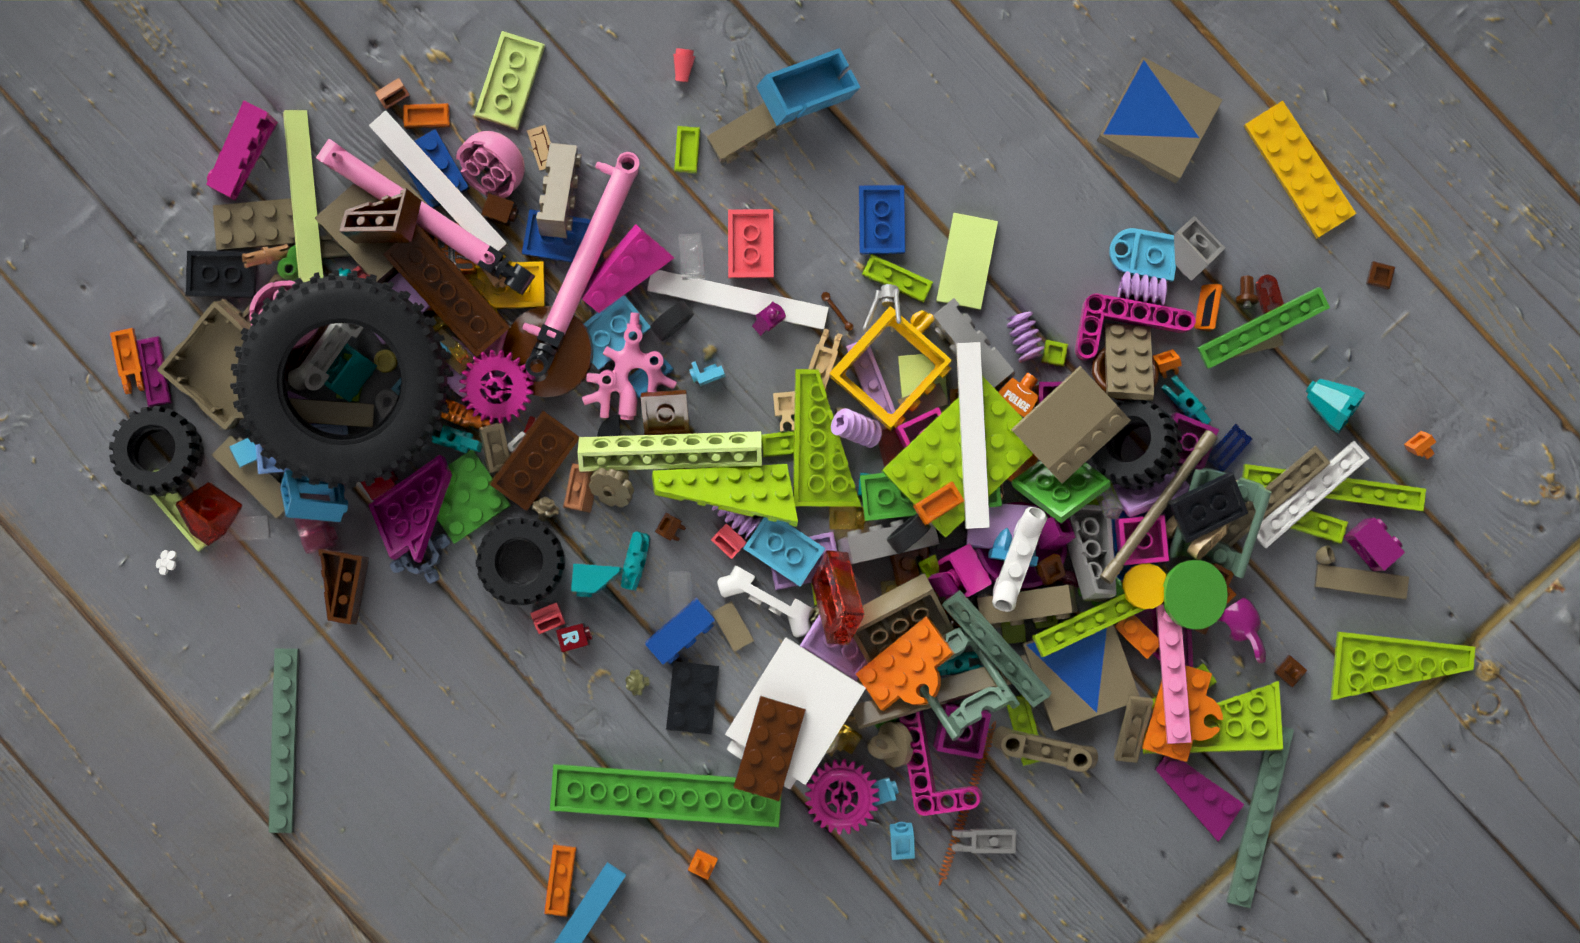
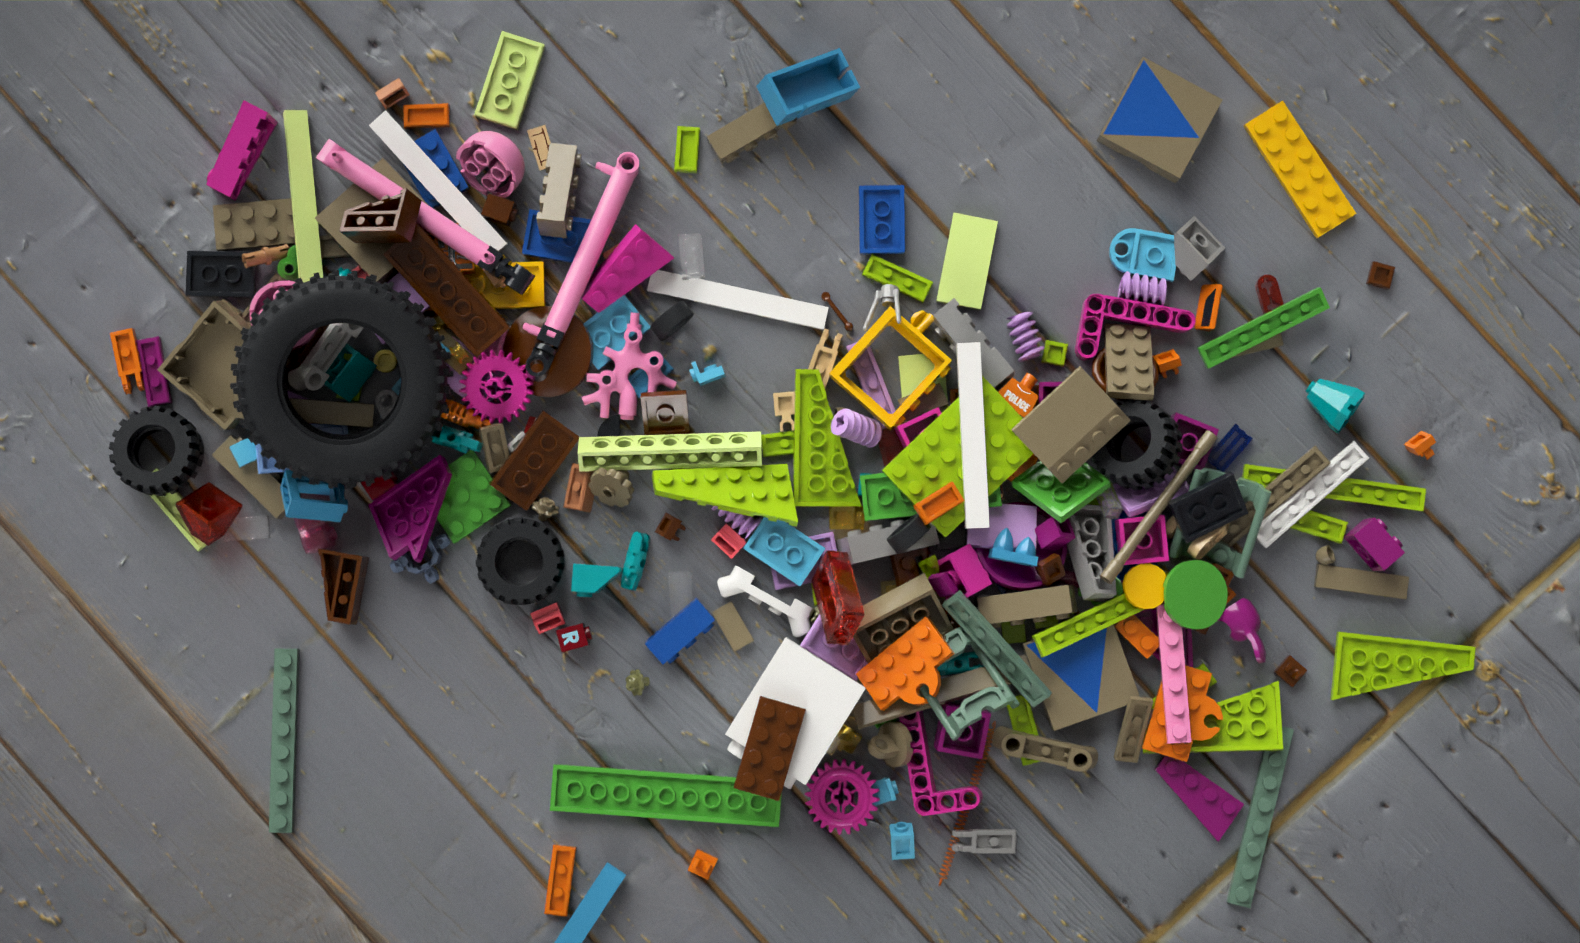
white plant [156,550,177,575] -> none
black plate [666,661,719,735] -> none
coral cone [673,48,695,82] -> none
coral plate [728,209,774,278] -> none
magenta piece [752,301,786,336] -> none
white plate [992,507,1047,612] -> none
teal hinge [1161,375,1212,425] -> none
reddish brown piece [1236,275,1259,308] -> none

